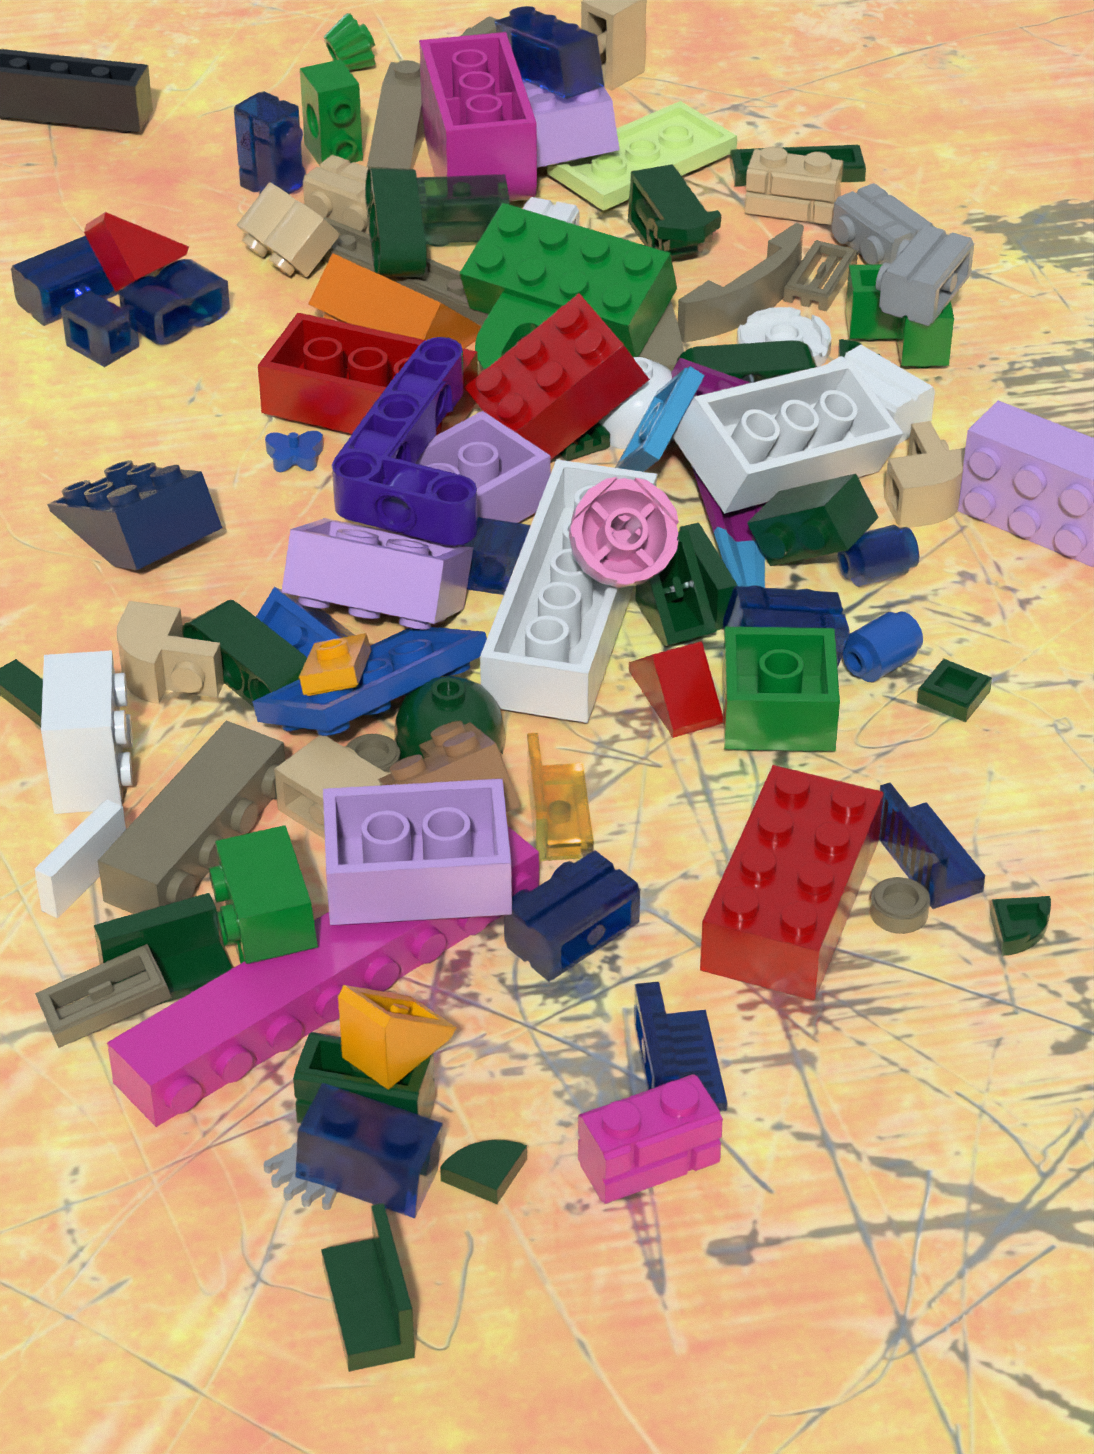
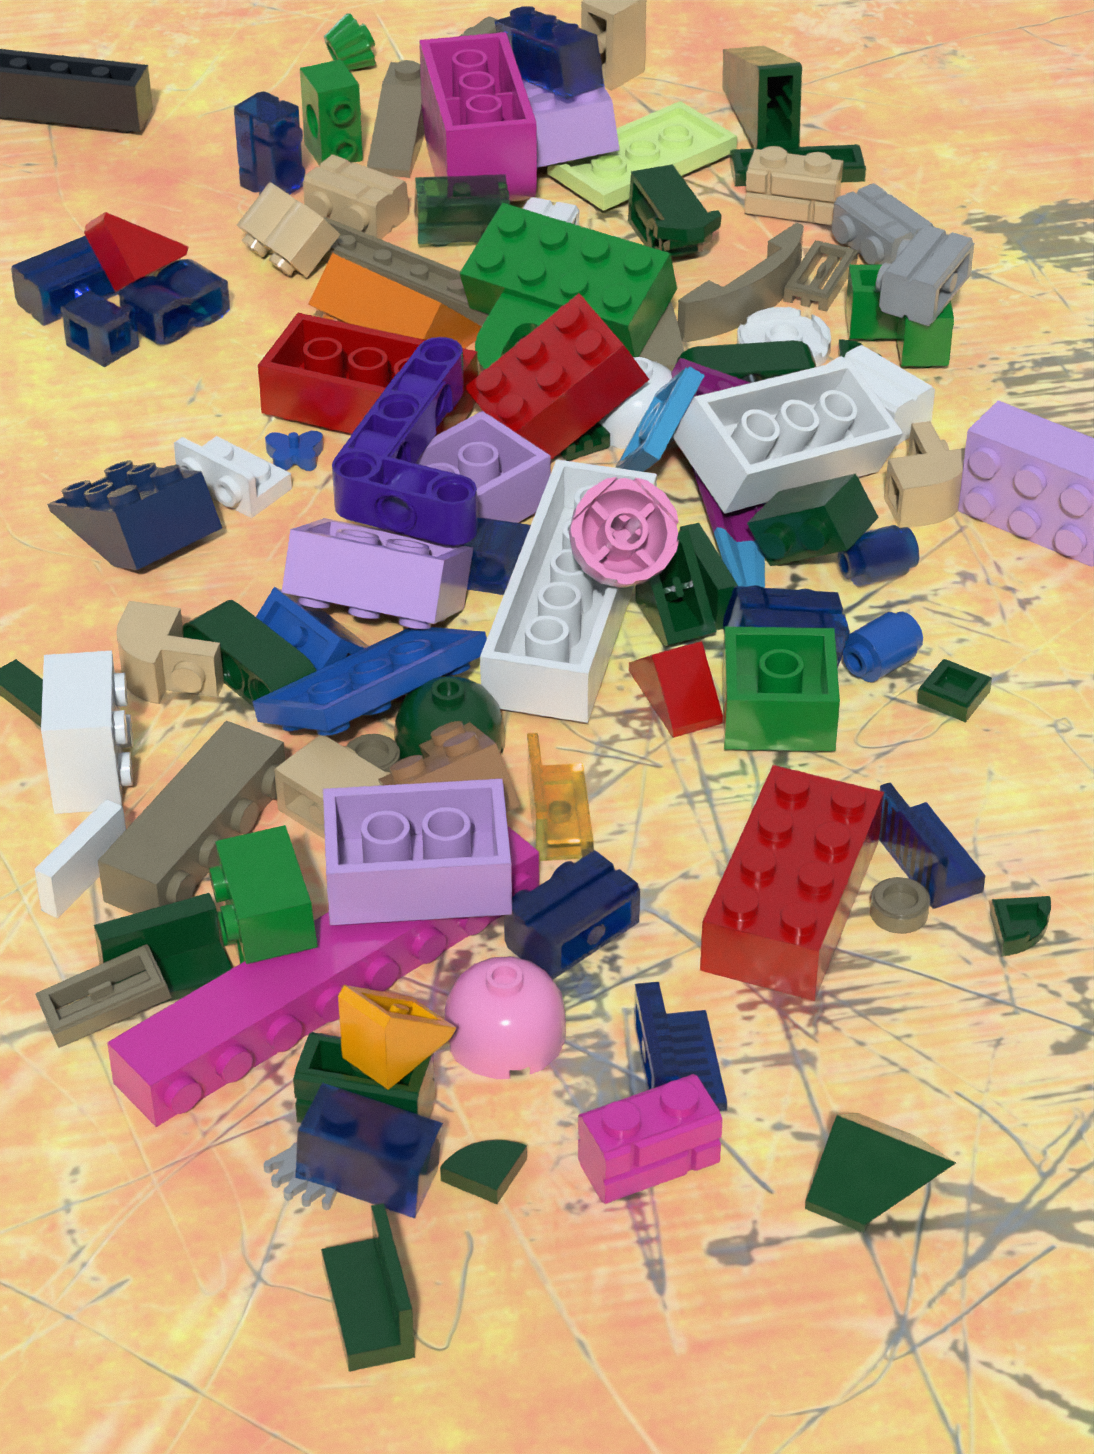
light orange plate [299,633,371,696] -> none
dark green beam [365,167,427,278] -> none
none -> white bracket [174,436,292,518]
none -> bright pink cylinder [444,956,566,1079]
none -> dark green slope [722,45,802,150]
none -> dark green slope [805,1113,956,1233]

